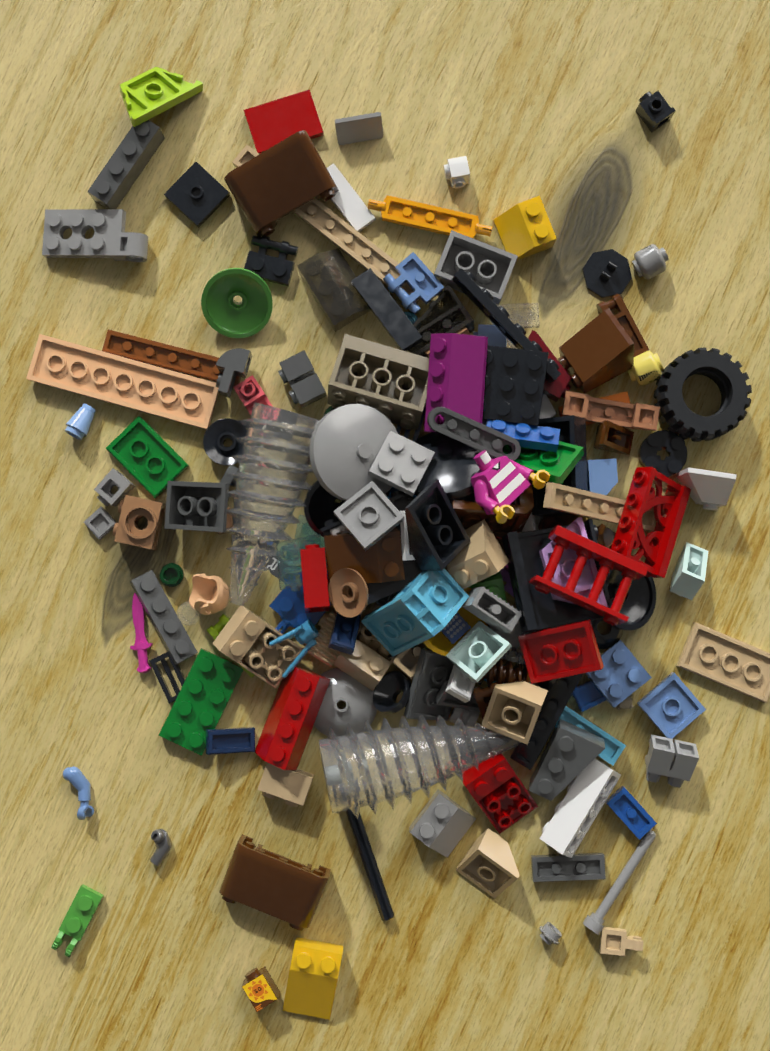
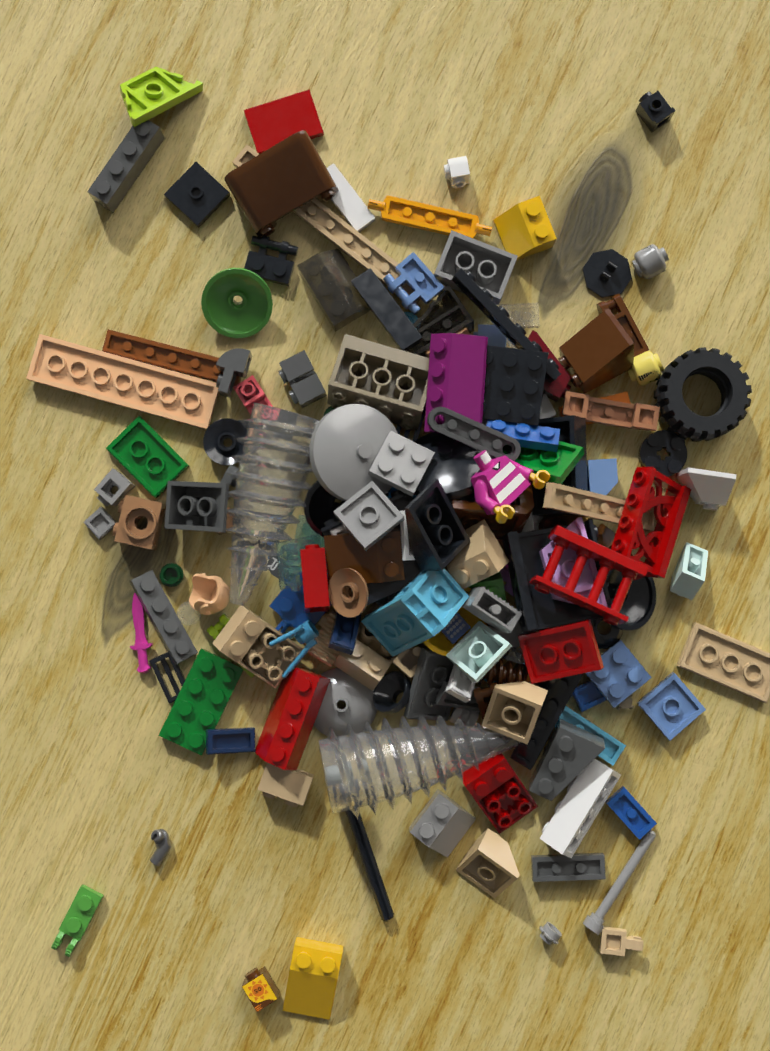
light grey hinge [42,209,148,262] -> none
medium blue arm [63,766,94,820] -> none
light blue cone [65,403,96,440] -> none
reddish brown windscreen [219,834,331,931] -> none
light grey slope [335,112,383,145] -> none
reddish brown slope [594,420,634,455] -> none
light grey hips [645,734,699,788] -> none

